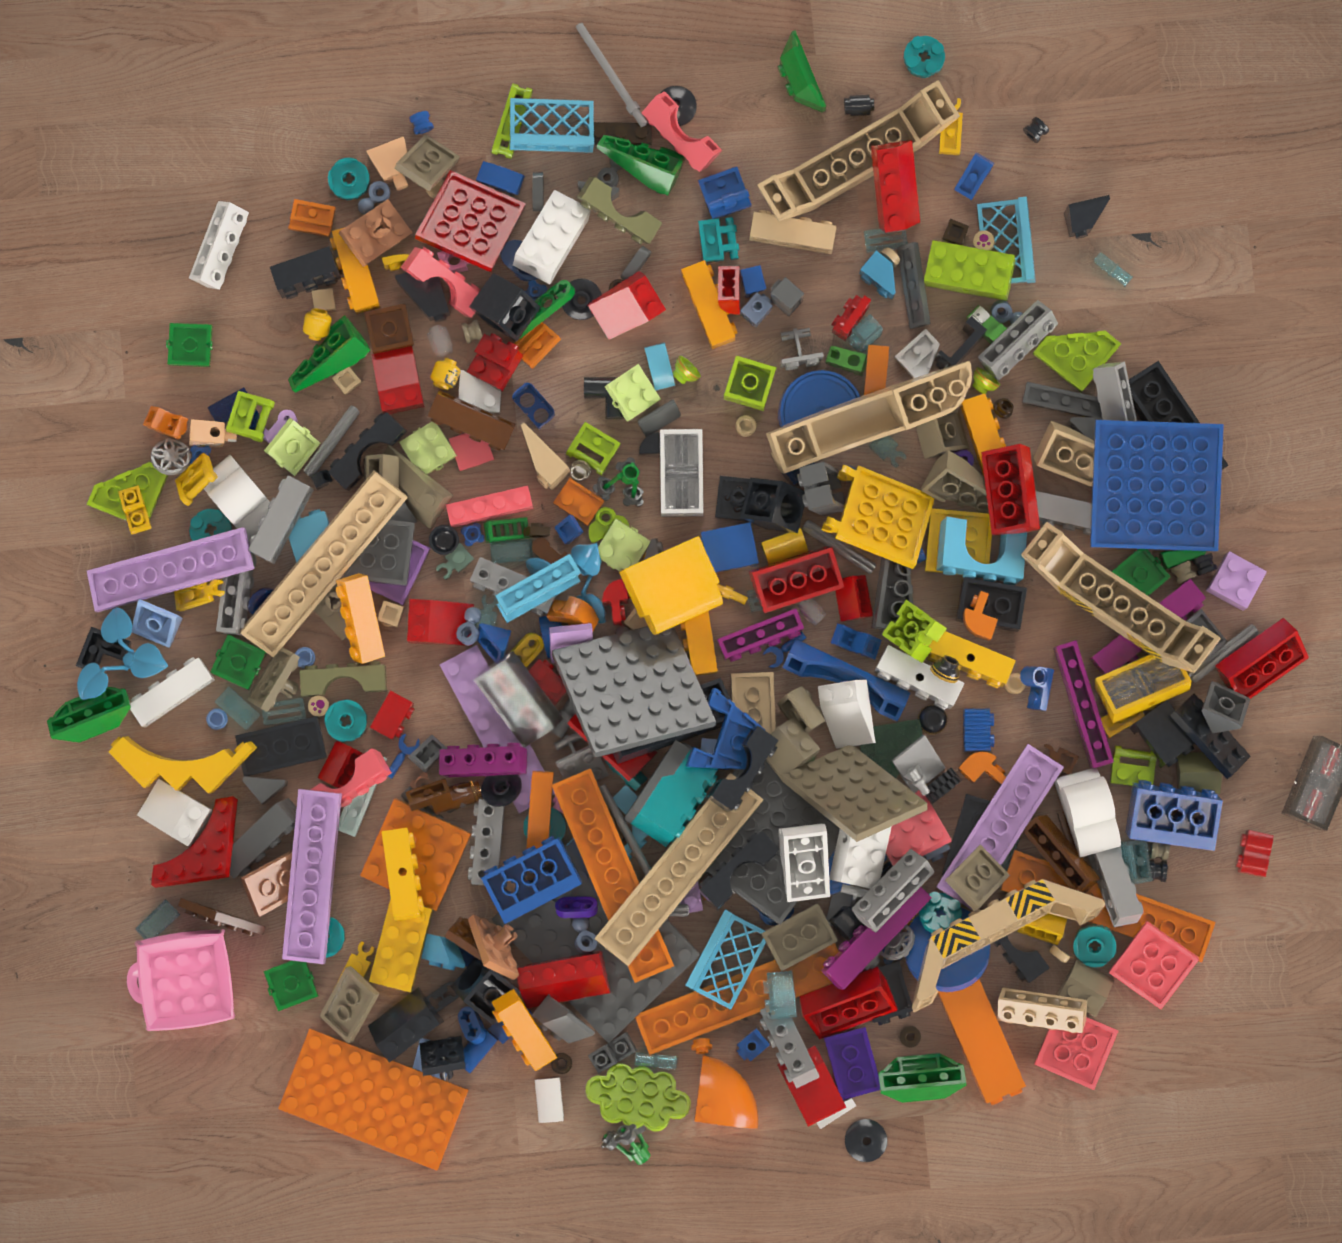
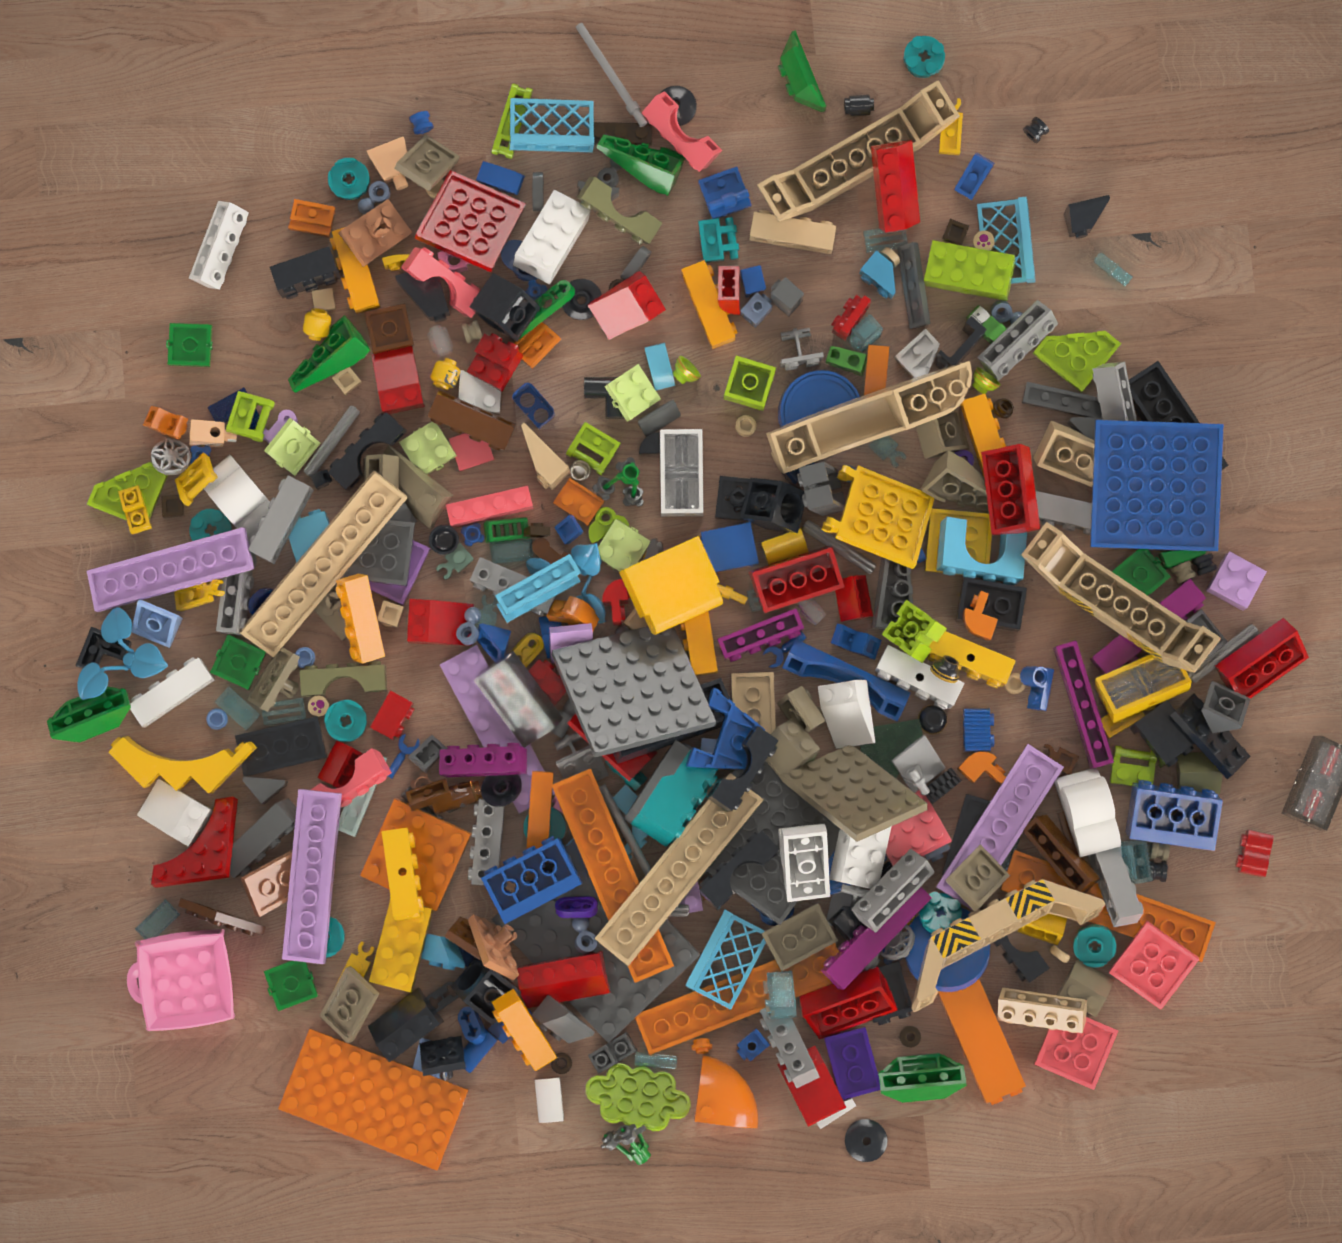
none -> dark brown plate [161,495,185,518]

